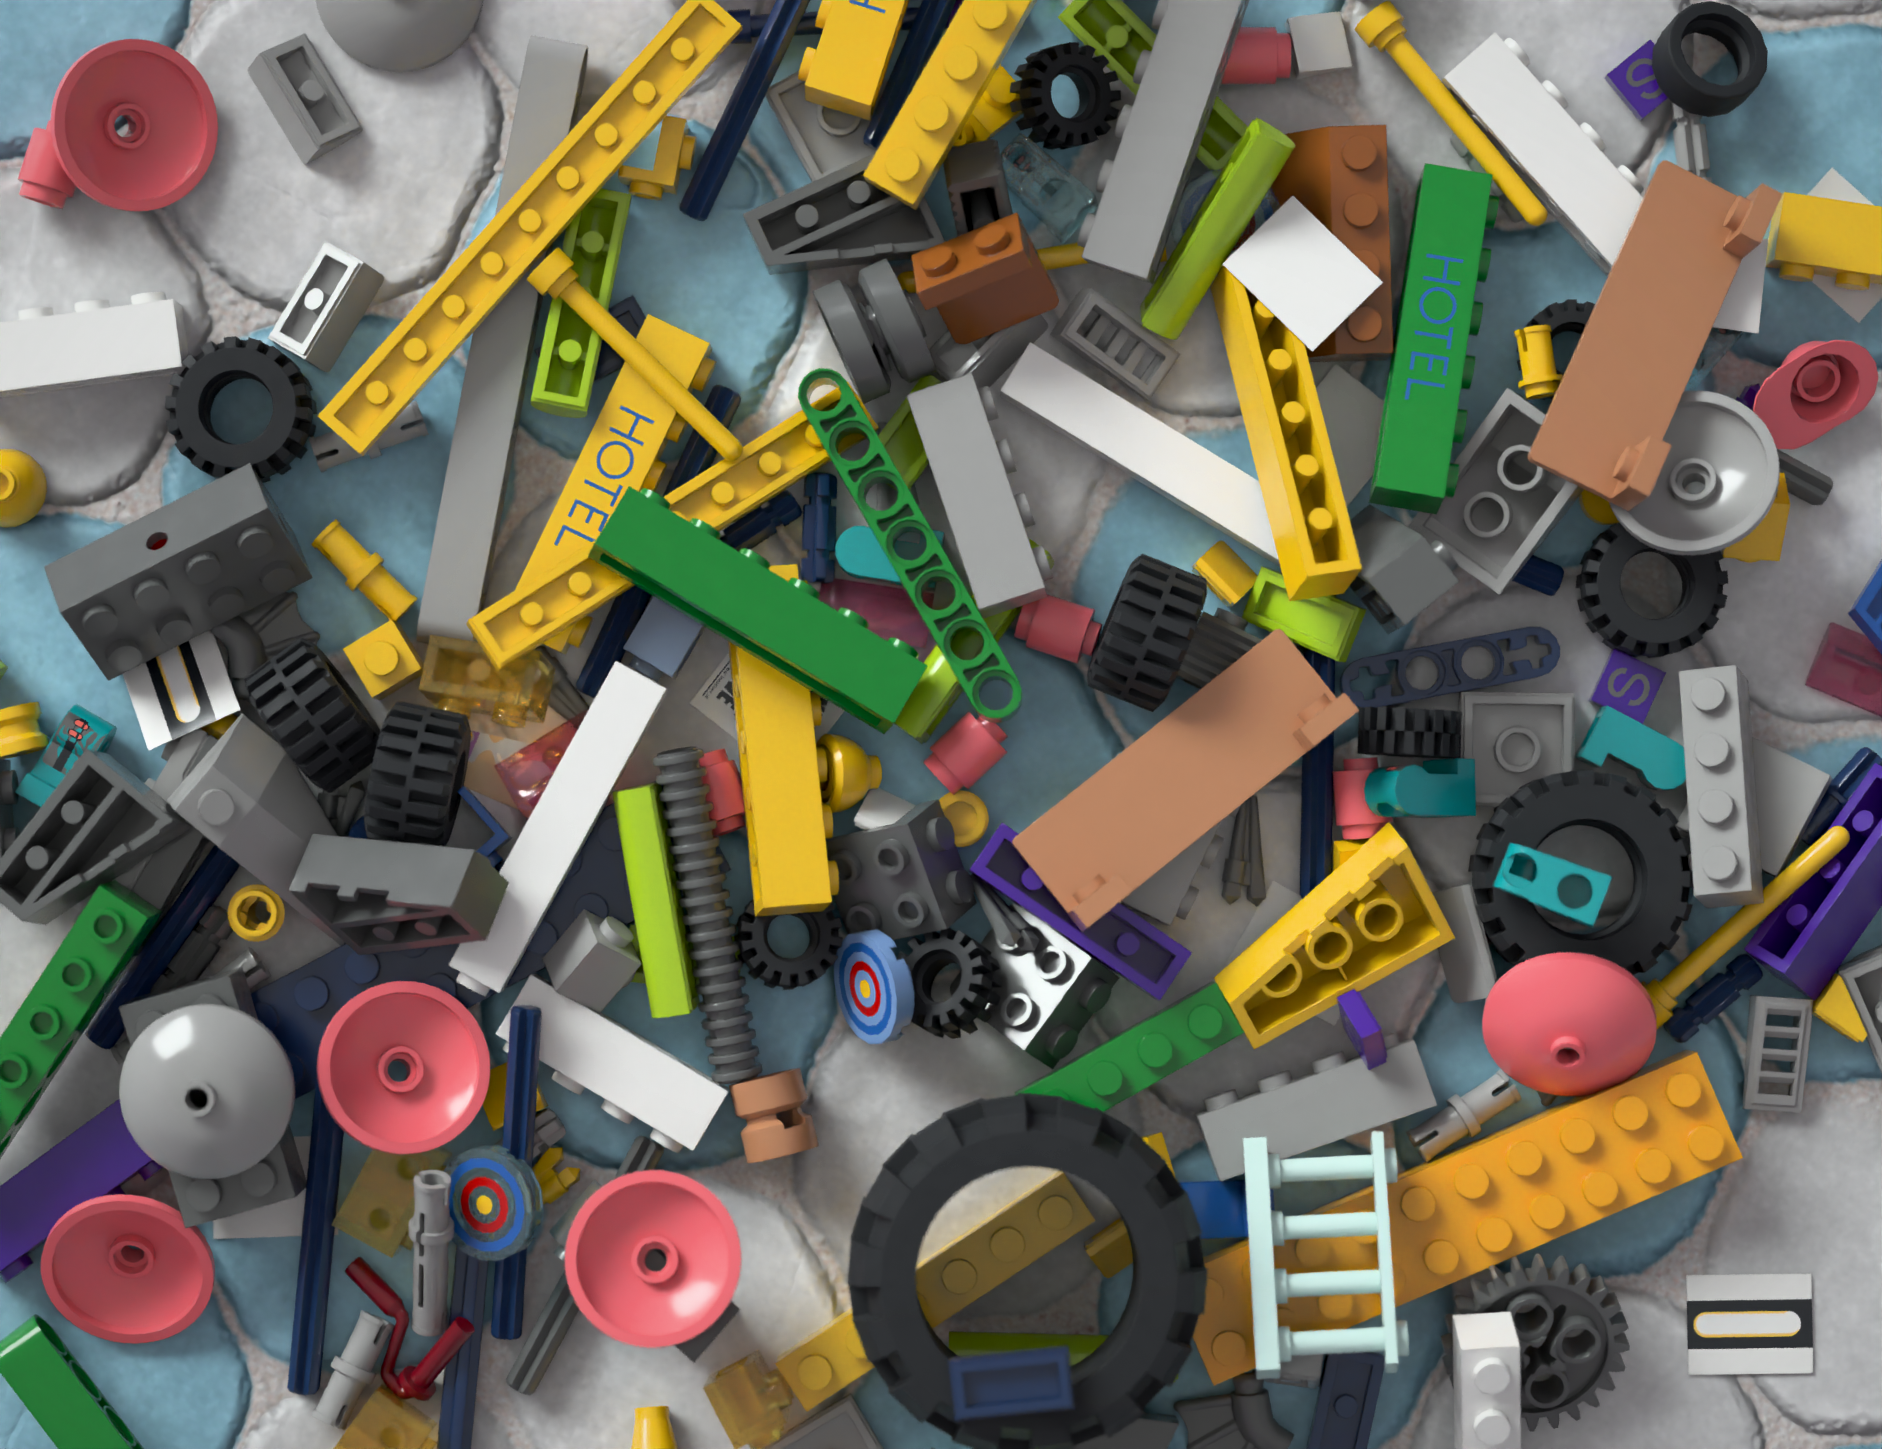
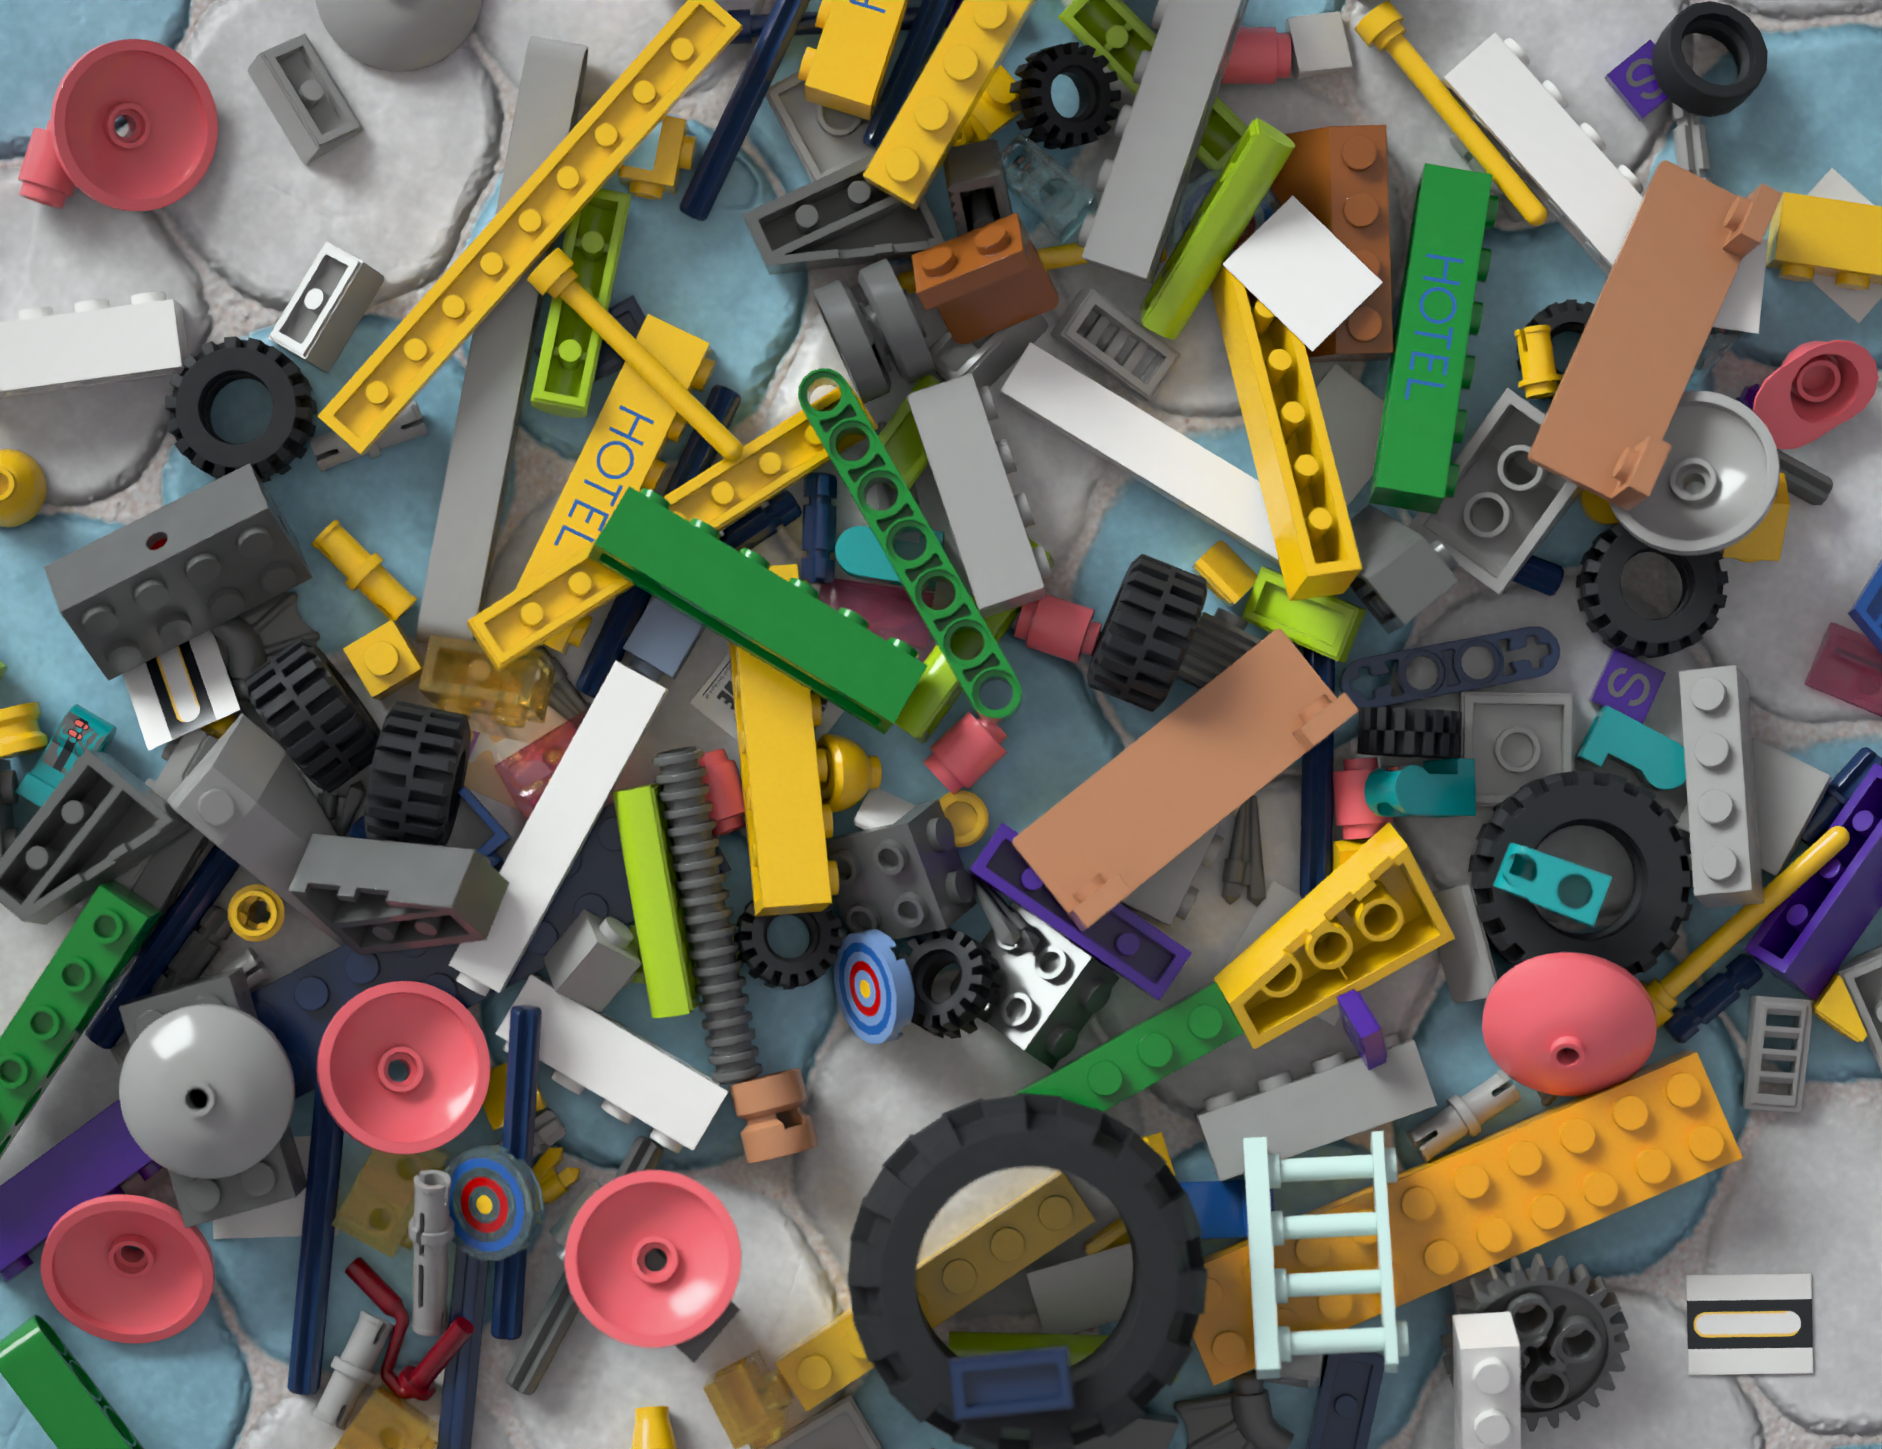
none -> white sticker [1026,1243,1133,1334]

